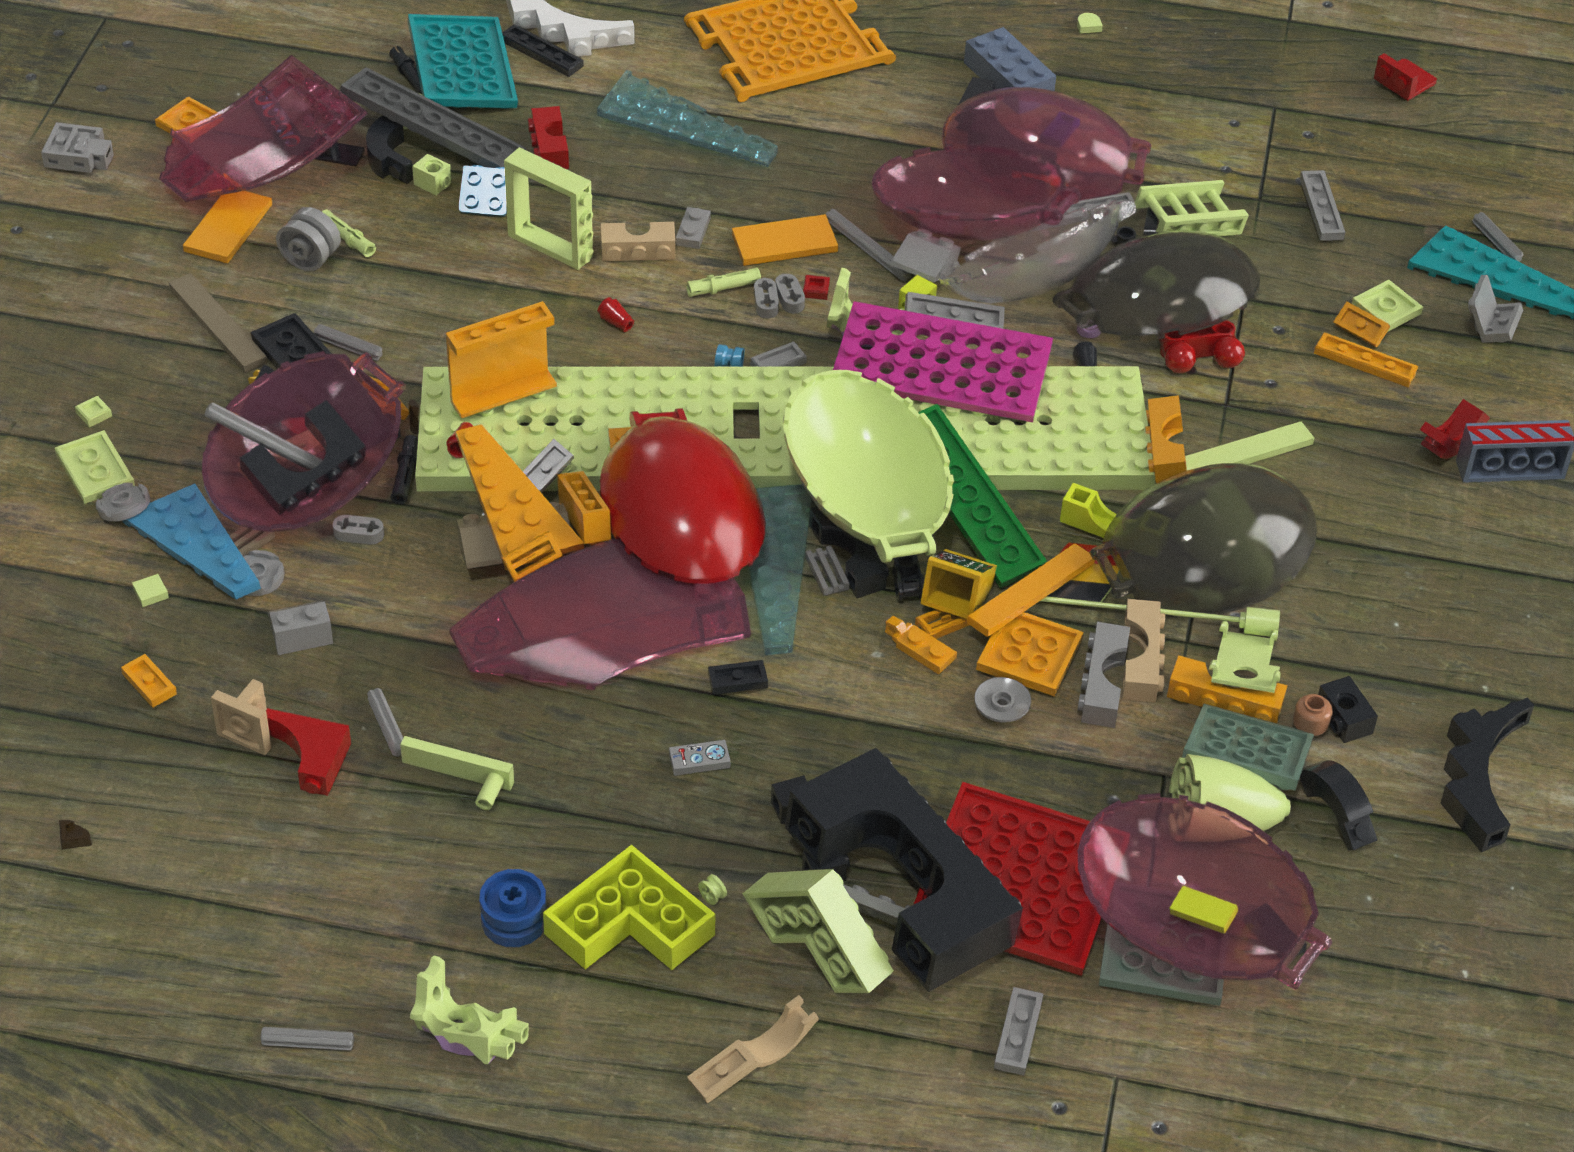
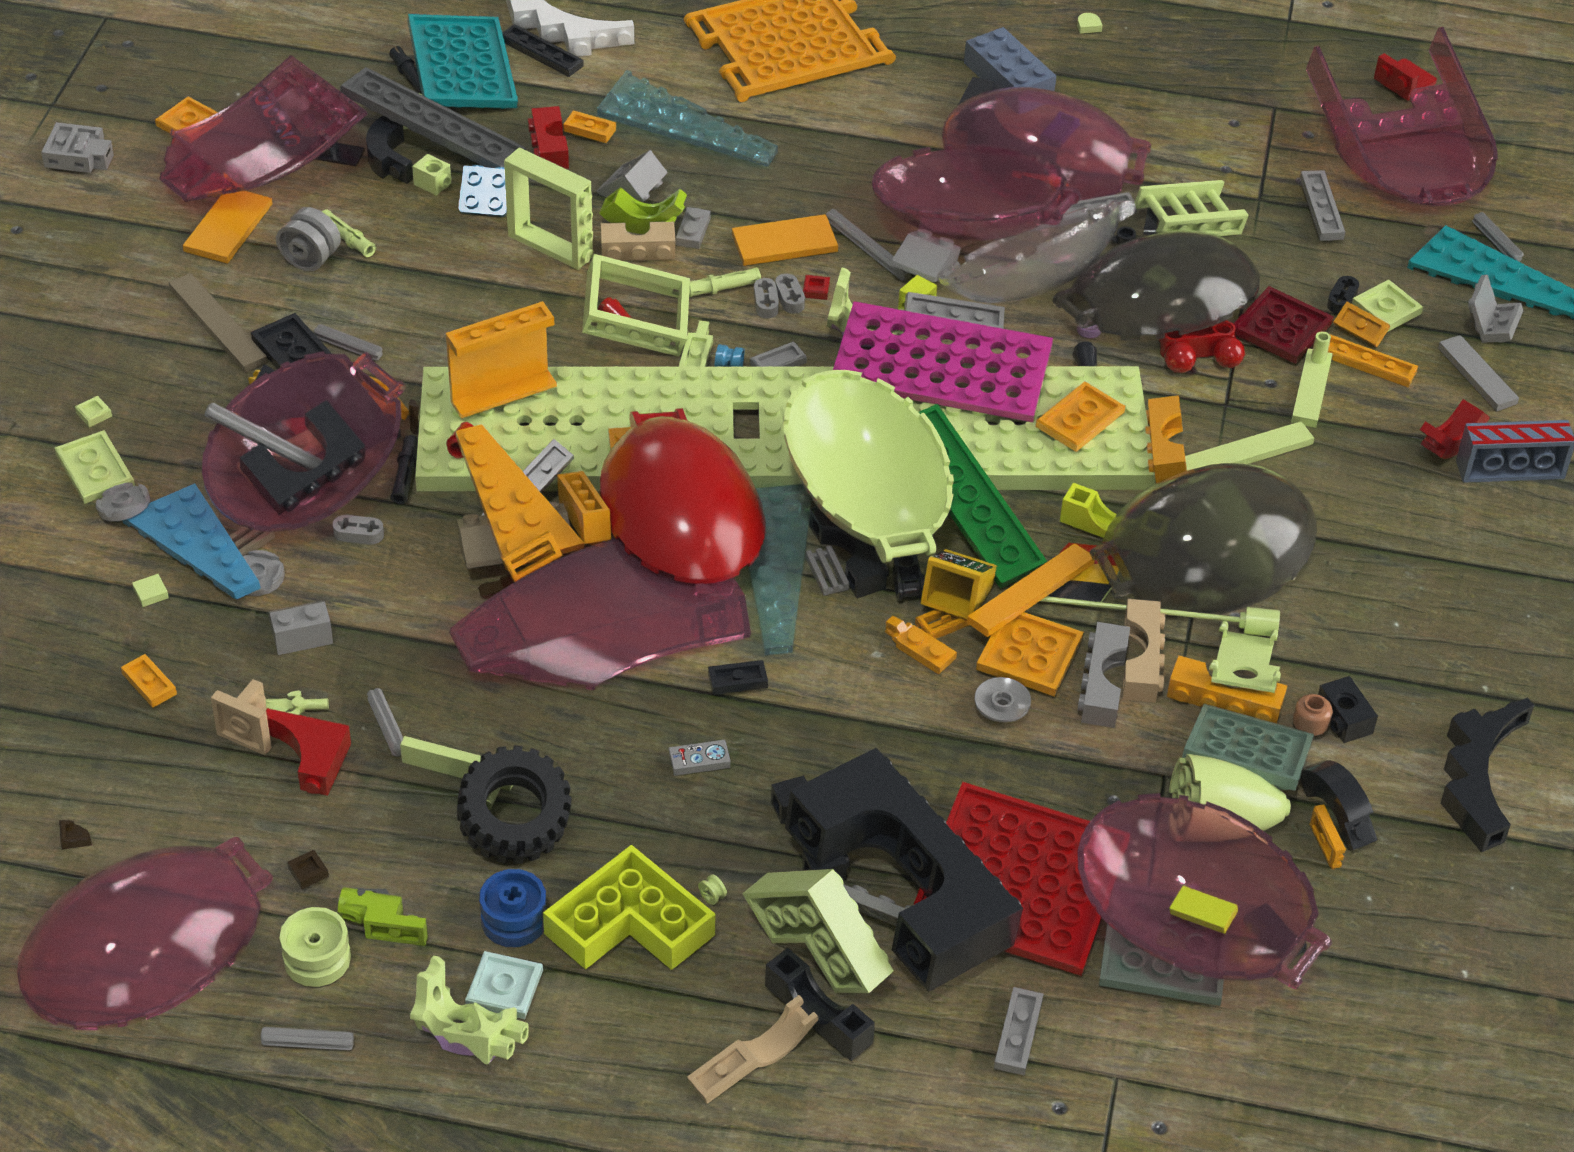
none -> clear pink windscreen [17,837,273,1030]
none -> yellowish green sword [266,690,329,715]
none -> yellowish green wheel [279,907,351,987]
none -> dark brown plate [287,850,329,889]
none -> lime plate [337,887,428,946]
none -> black tyre [457,745,572,864]
none -> light aqua plate [465,951,543,1019]
none -> dark brown tile [478,574,516,596]
none -> light orange plate [563,110,616,143]
none -> yellowish green window [582,254,690,357]
none -> light grey slope [596,150,668,202]
none -> lime arch [599,187,687,234]
none -> yellowish green hinge [679,321,713,367]
none -> black arch [765,948,875,1061]
none -> light orange tile [1035,381,1125,452]
none -> dark red plate [1233,286,1334,364]
none -> yellowish green piece [1291,332,1333,428]
none -> clear pink windscreen [1306,27,1498,206]
none -> light orange tile [1309,804,1346,869]
none -> black beam [1327,276,1359,314]
none -> light grey tile [1438,335,1519,412]

